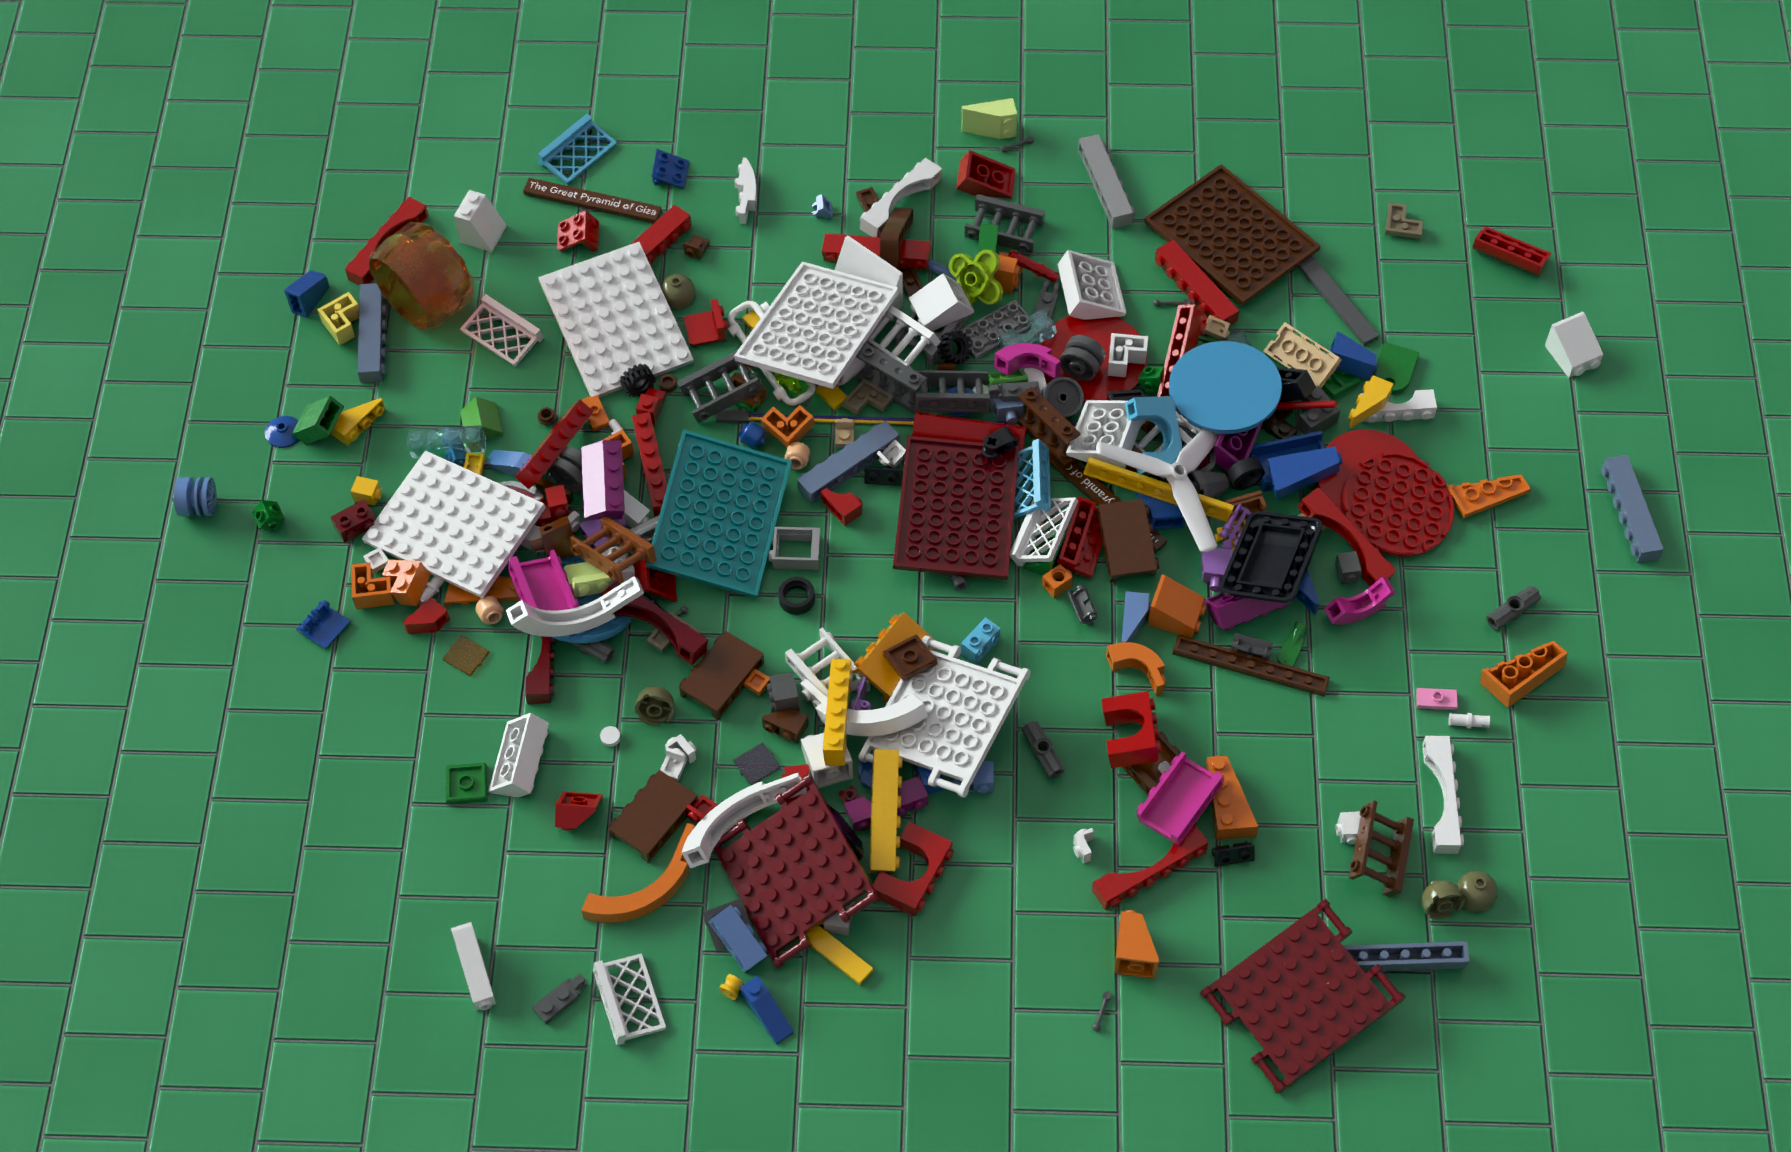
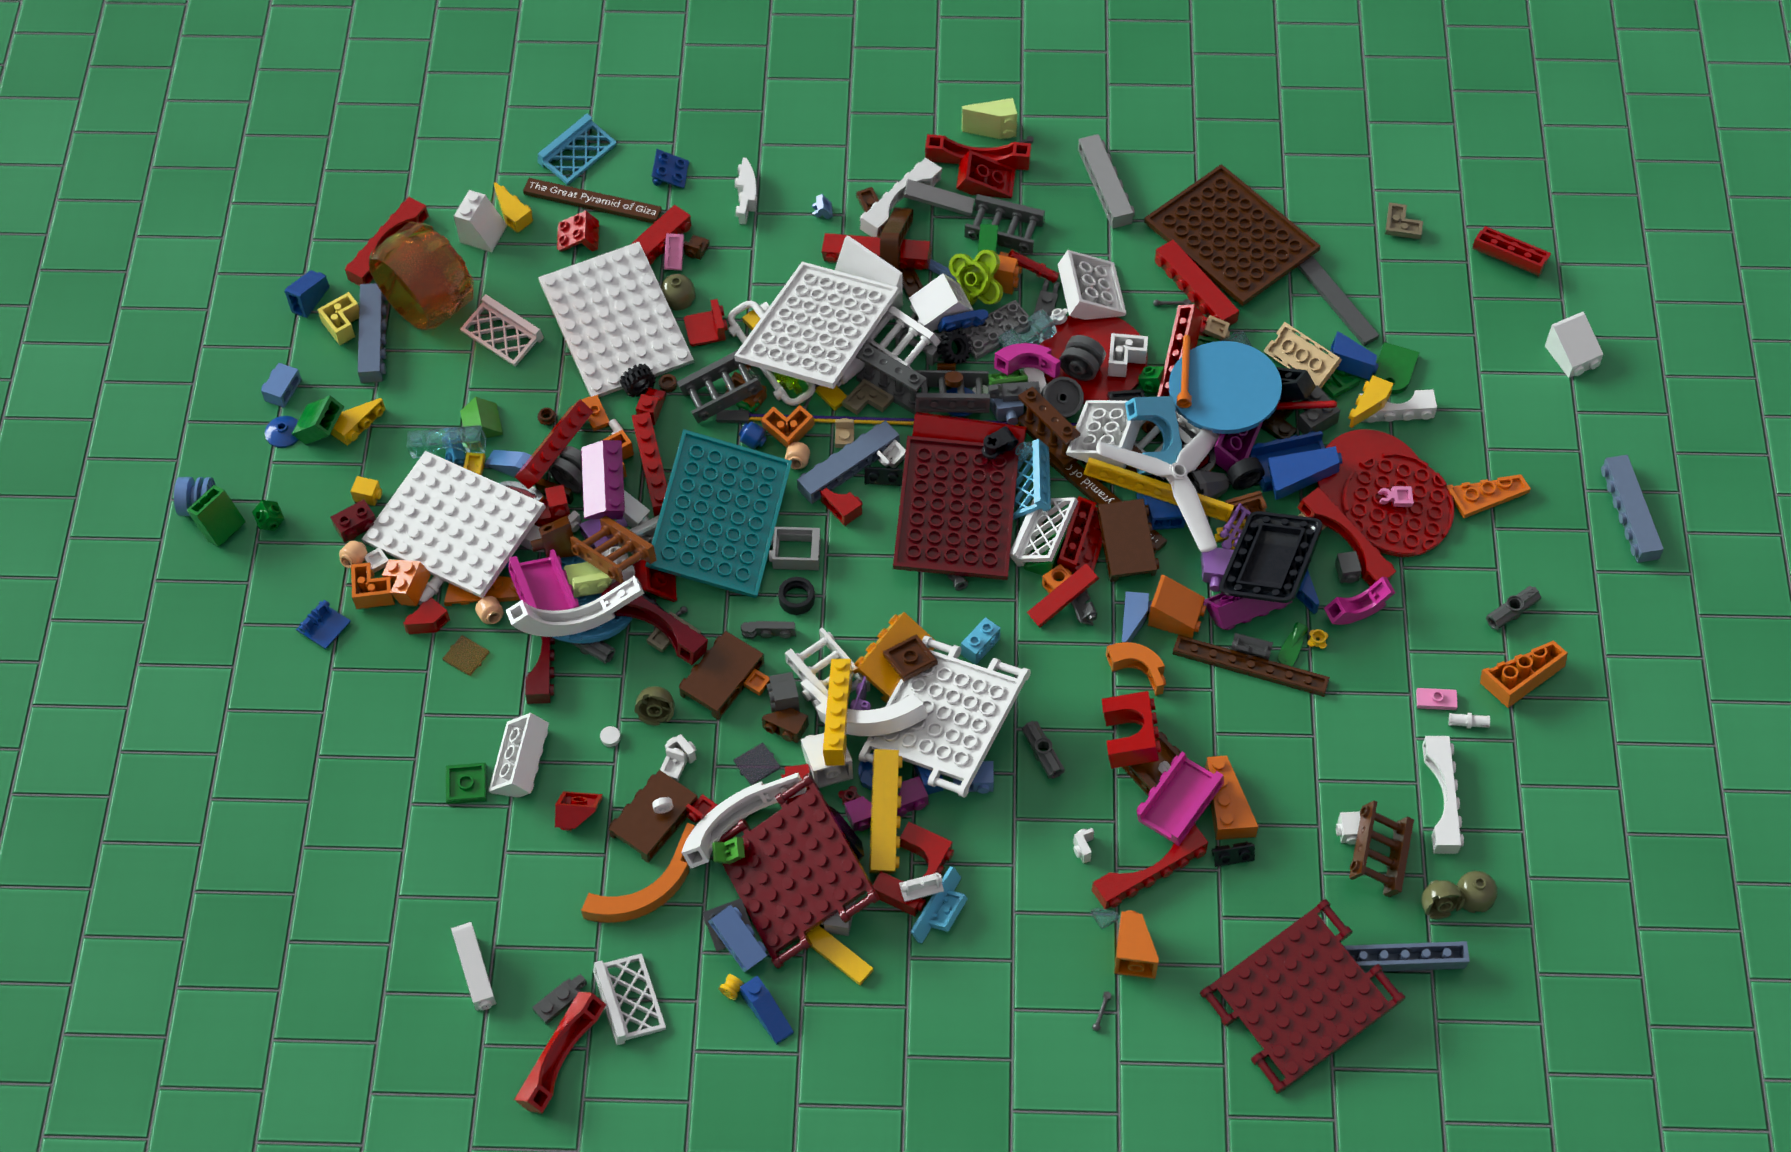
none -> green brick [187,485,246,547]
none -> medium blue brick [261,363,302,408]
none -> light nougat head [339,540,368,568]
none -> yellow slope [493,182,533,233]
none -> red arch [514,992,607,1113]
none -> white tile [652,797,673,814]
none -> bright pink plate [664,233,684,271]
none -> bright green bracket [712,837,745,864]
none -> dark grey hinge [741,621,796,639]
none -> white hinge [899,873,944,902]
none -> light grey tile [904,179,975,216]
none -> medium azure bracket [911,866,968,943]
none -> red arch [925,134,1031,170]
none -> blue hinge [937,309,989,332]
none -> reddish brown tile [945,371,963,388]
none -> clear light blue plate [1015,442,1033,462]
none -> red tile [1027,563,1099,628]
none -> white plate [1048,308,1068,325]
none -> clear light blue tile [1091,908,1120,929]
none -> orange piece [1177,335,1192,408]
none -> yellow plate [1307,629,1328,649]
none -> bright pink plate [1378,486,1414,507]

